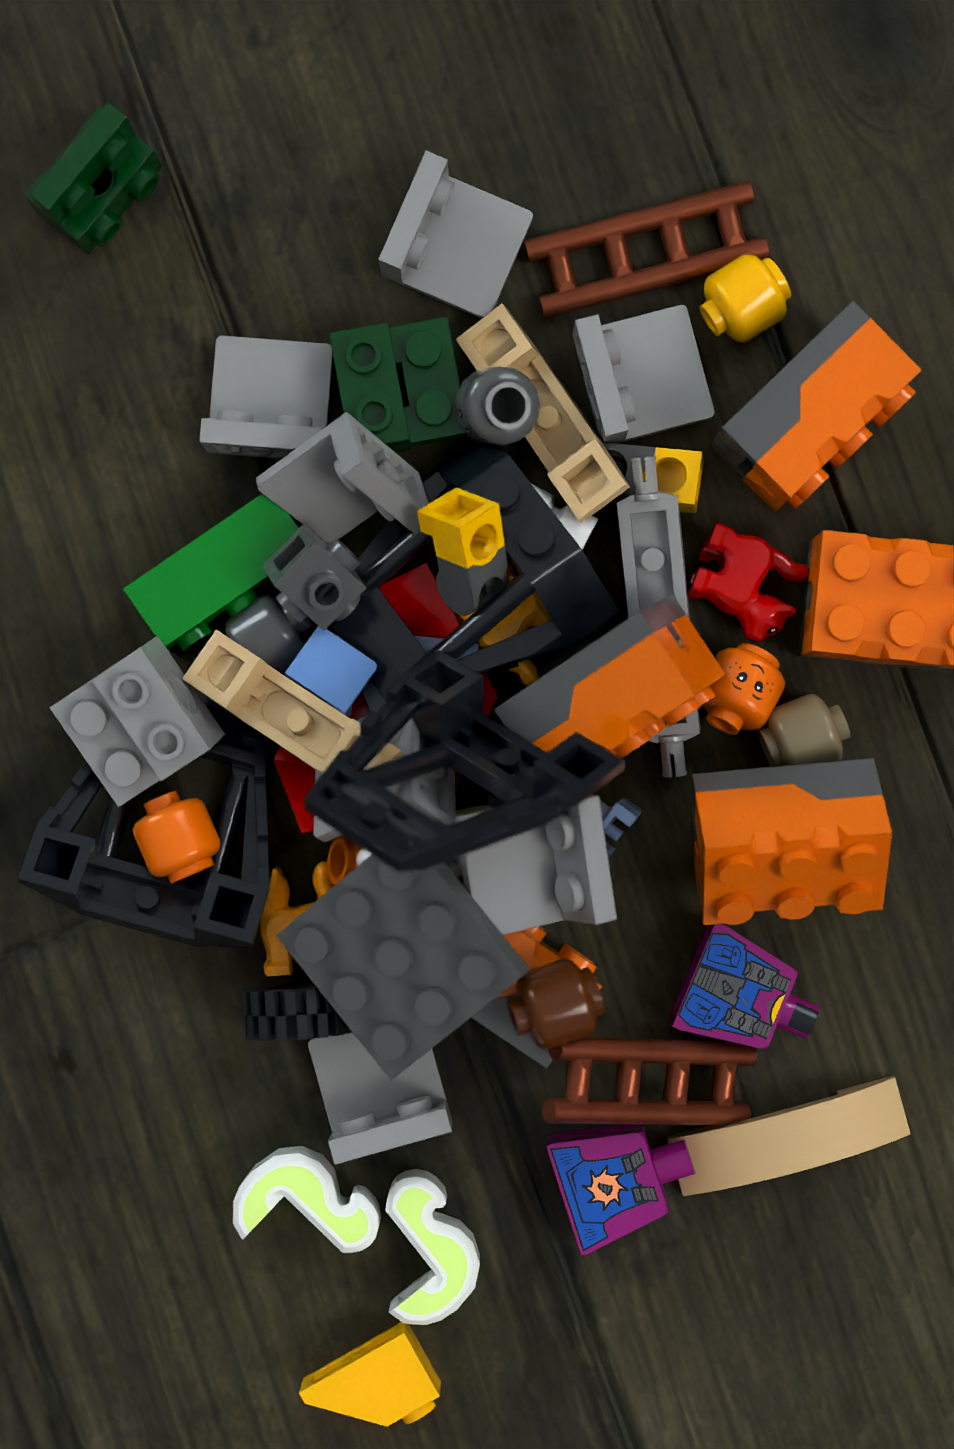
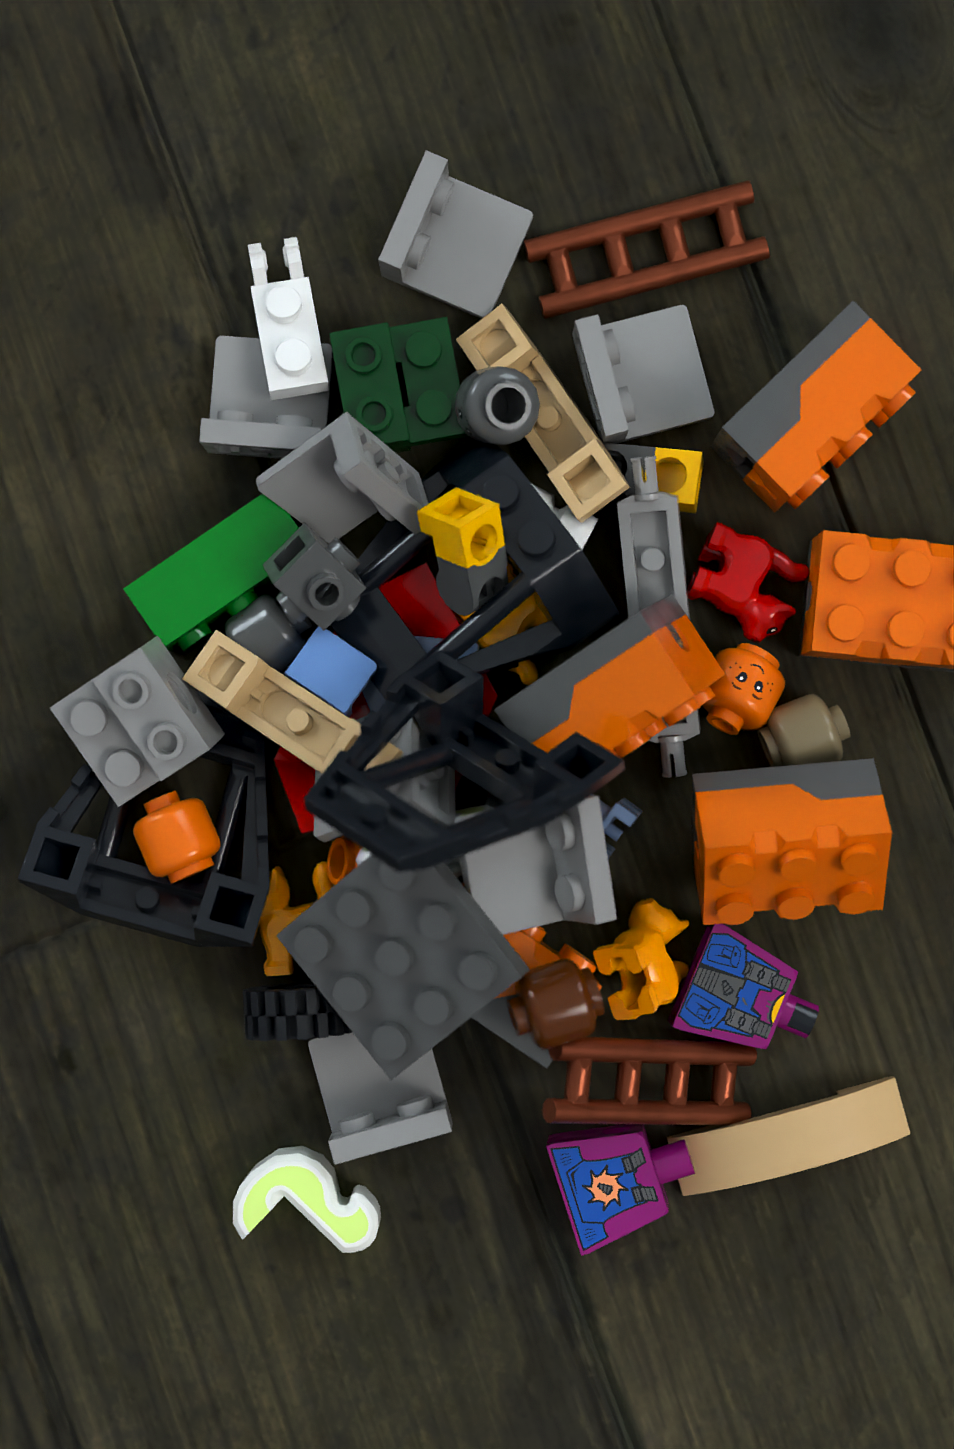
dark green brick [23,102,163,255] -> none
yellow slope [299,1322,441,1427] -> none
white animal [385,1169,480,1325] -> none
yellow head [699,254,791,343] -> none
none -> white hinge [248,237,329,400]
none -> light orange animal [593,898,689,1020]

